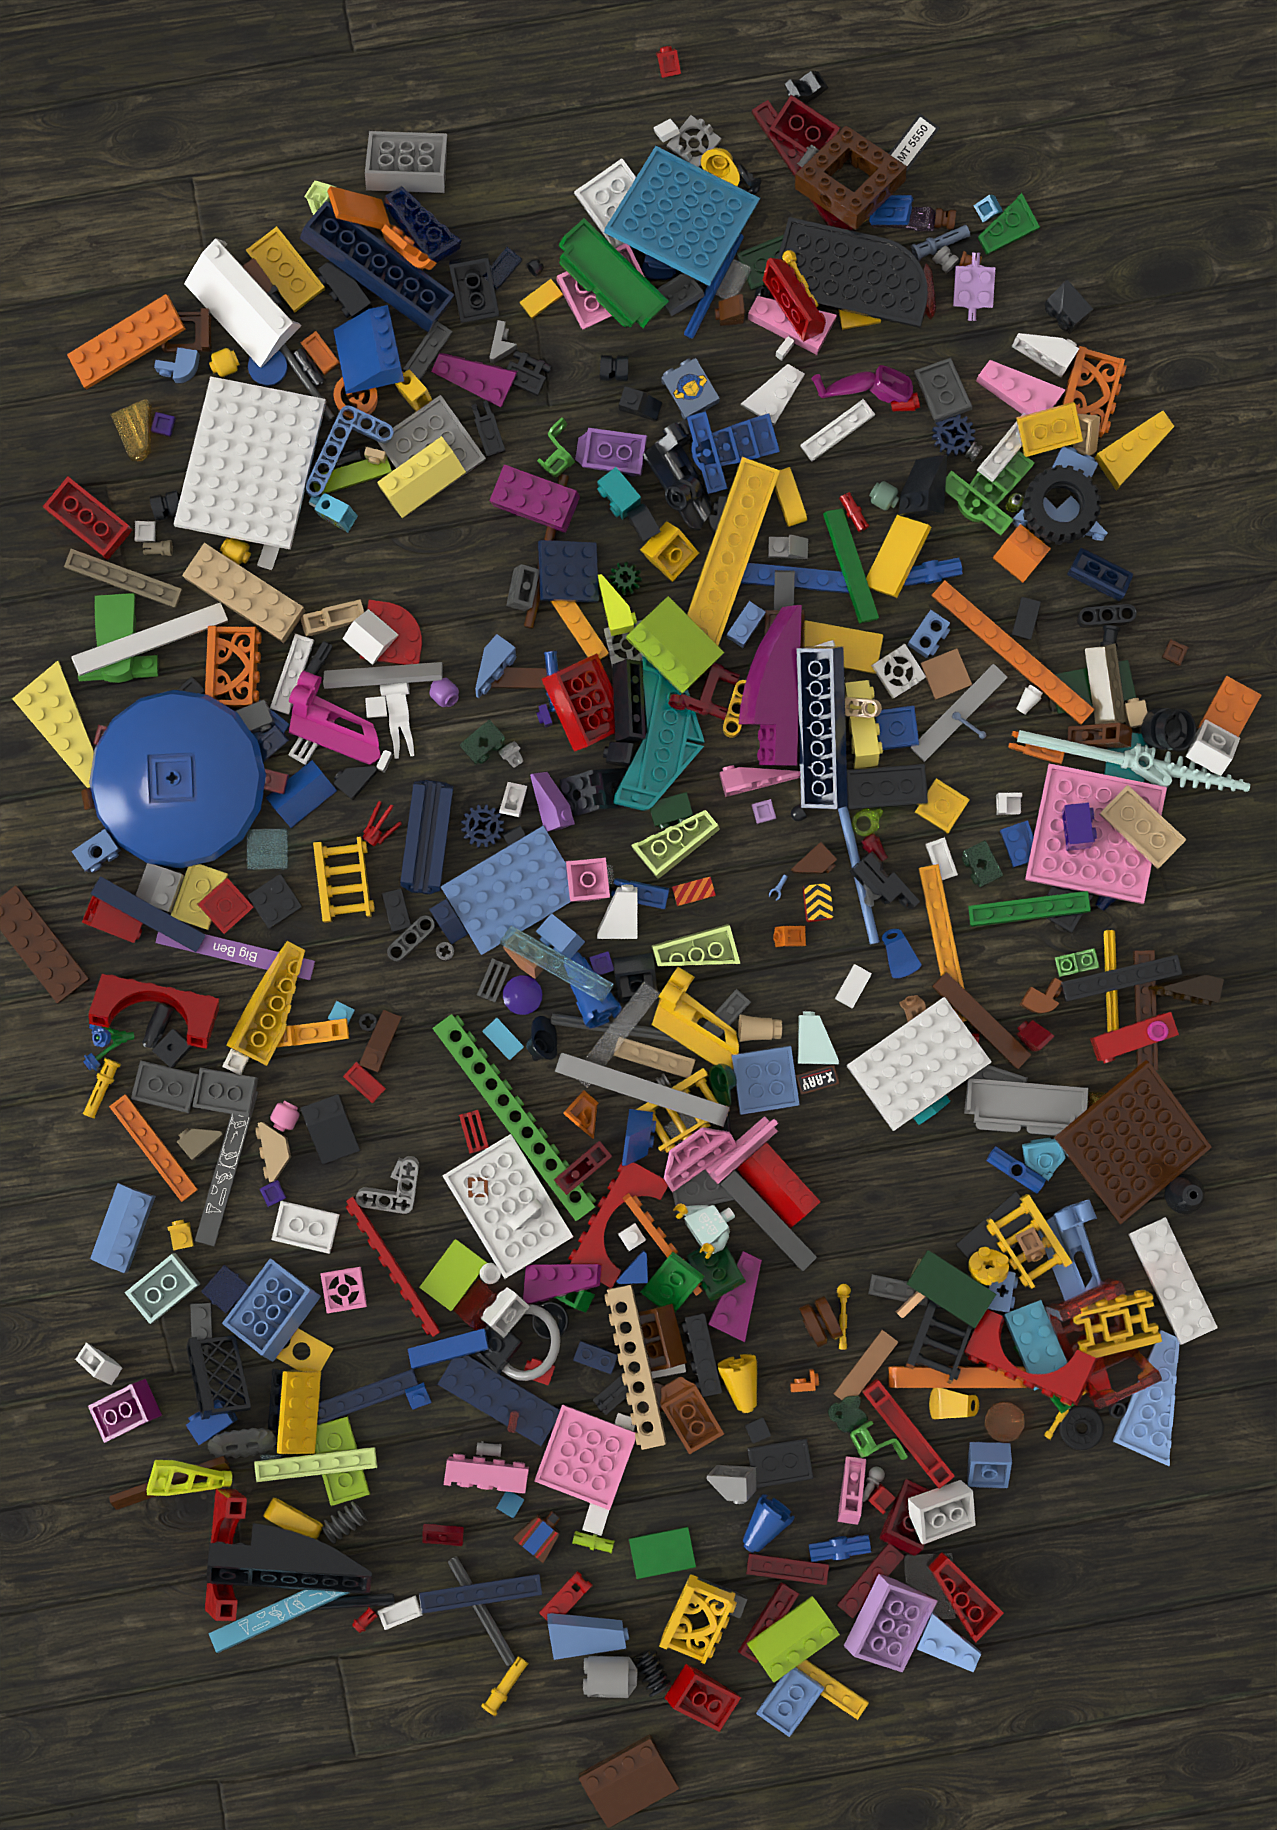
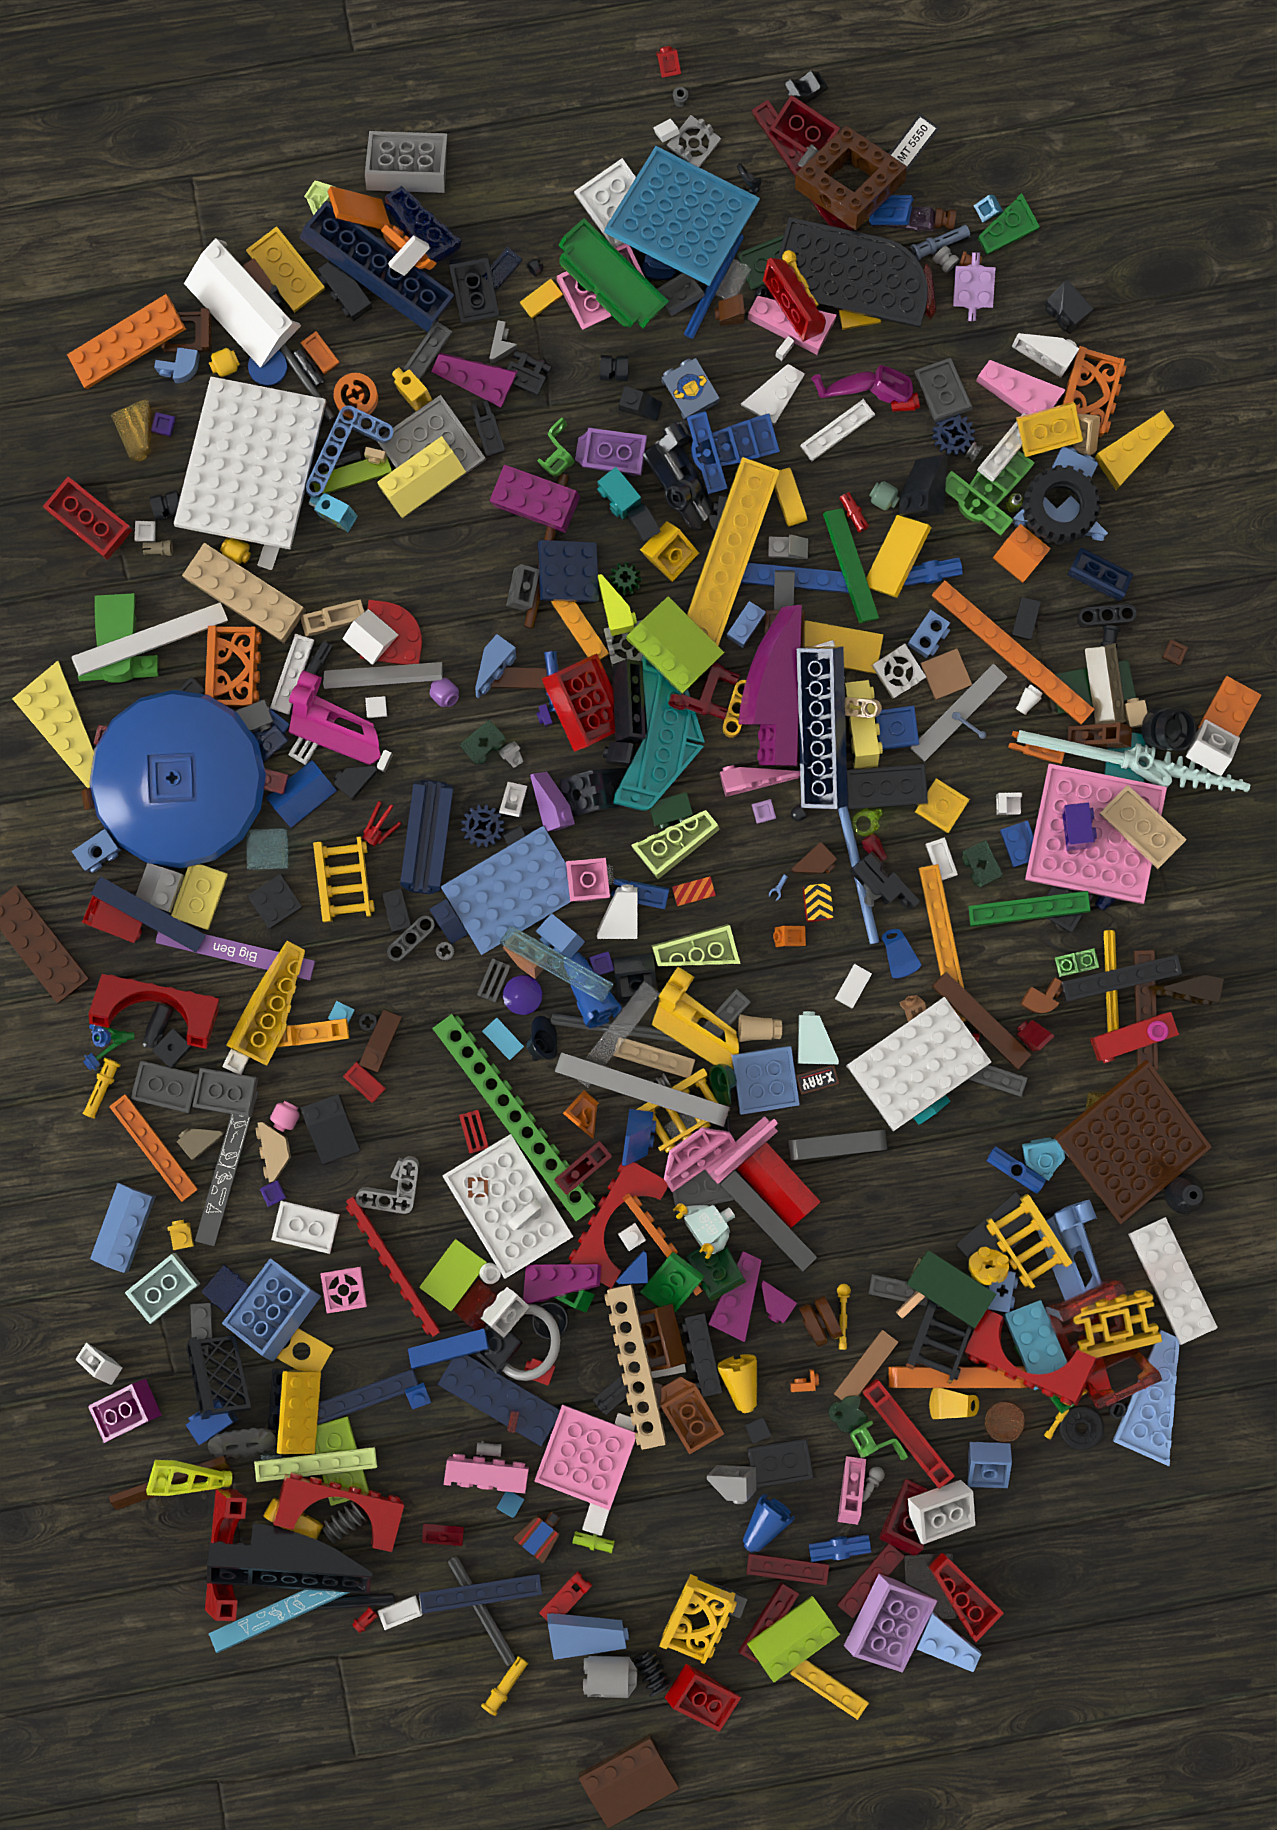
dark tan plate [64,549,183,608] -> none
red plate [197,878,254,934] -> none
blue slope [334,305,404,394] -> none
white flag [380,683,414,759] -> none
dark blue brick [573,1340,618,1374] -> none
green tile [629,1526,696,1579] -> none
yellow piece [701,147,740,186] -> none
medium blue tile [756,1667,824,1737] -> none
red panel [868,1483,896,1514] -> none
light grey slope [964,1078,1088,1136] -> none
medium nougat bracket [1015,1227,1046,1262] -> none
none -> red arch [273,1472,404,1552]
none -> white tile [388,235,430,276]
none -> dark grey pin [673,87,688,107]
none -> magenta slope [761,1280,797,1324]
none -> dark grey beam [788,1130,888,1160]

